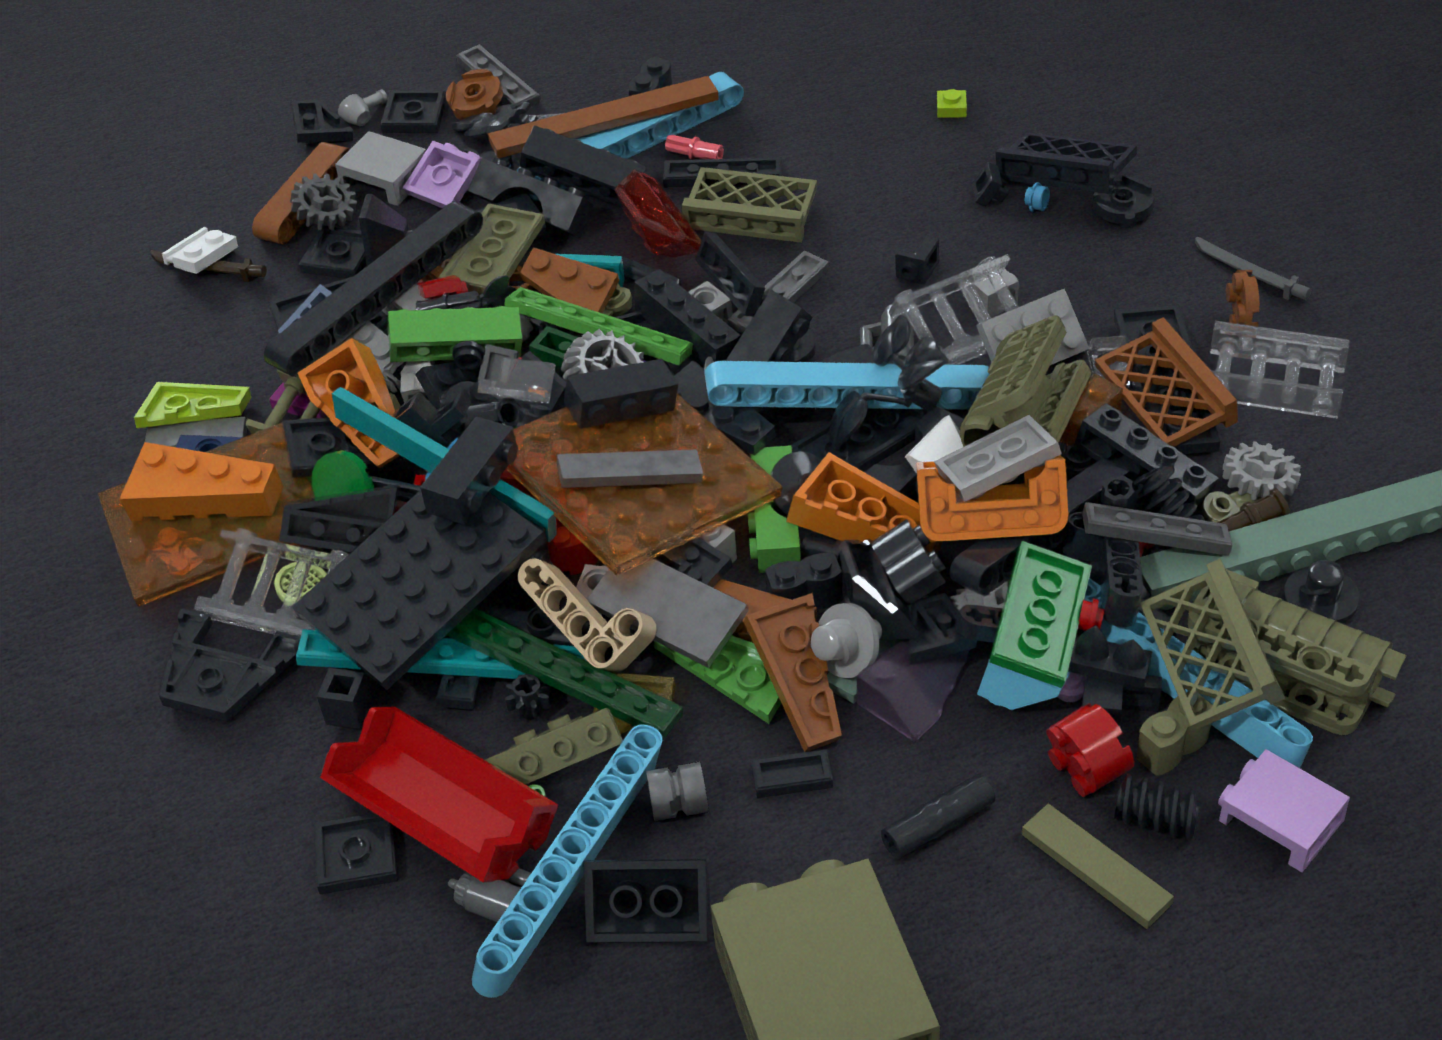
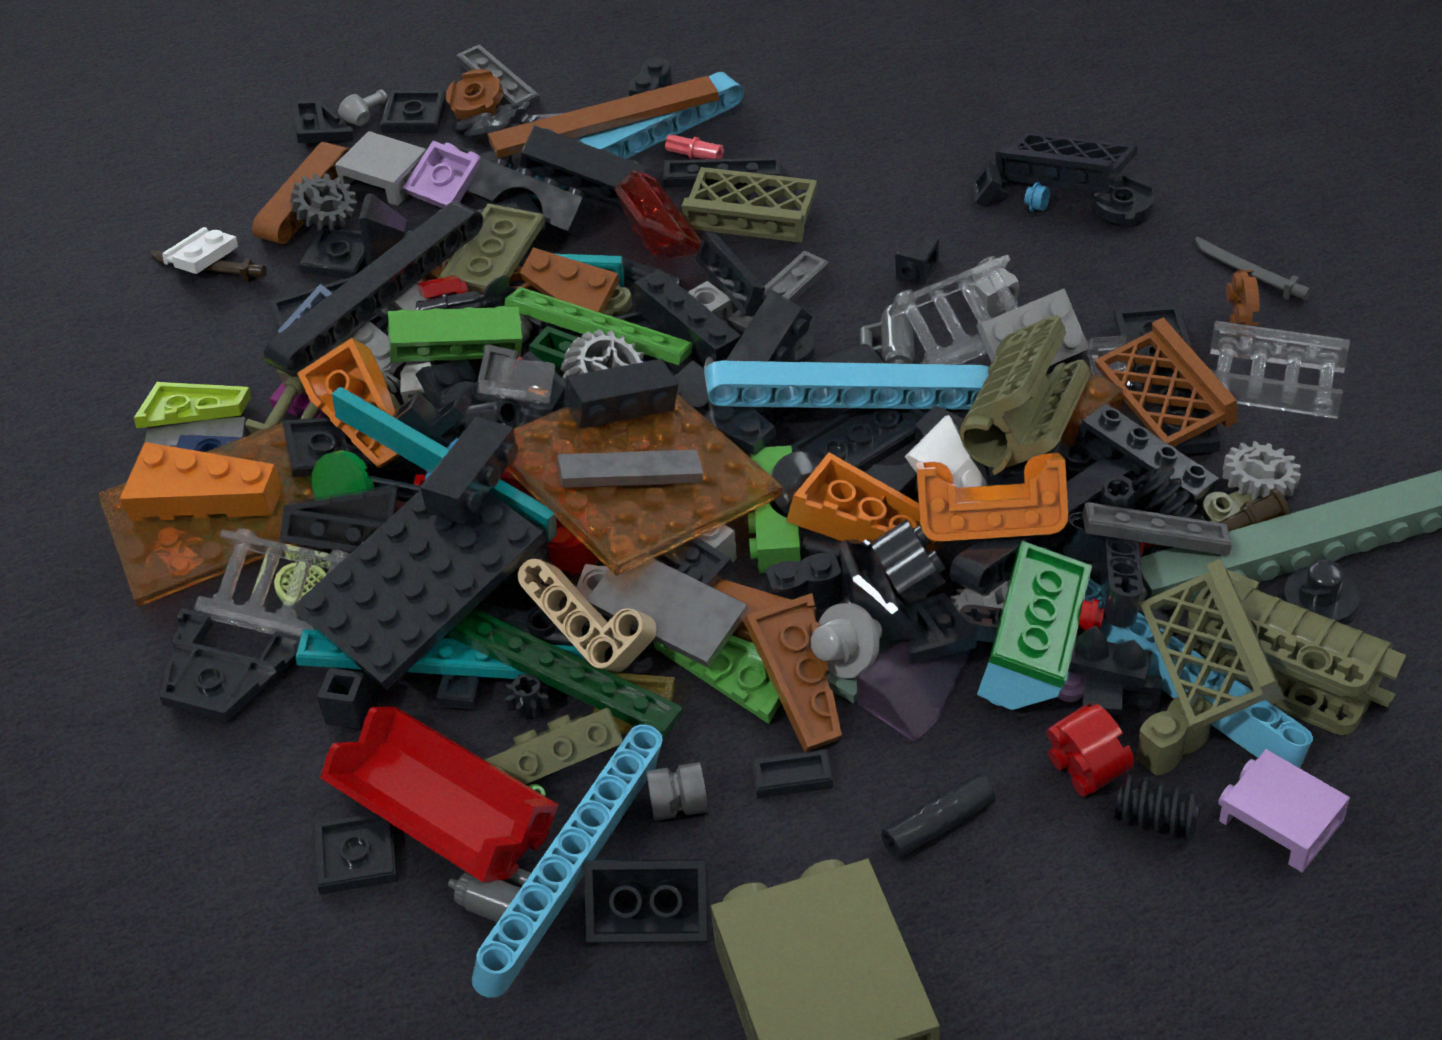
black plate [452,341,485,370] -> none
black plant [830,315,948,452] -> none
light grey plate [934,415,1062,502] -> none
lime plate [937,89,967,118] -> none
olive tile [1022,803,1174,929] -> none

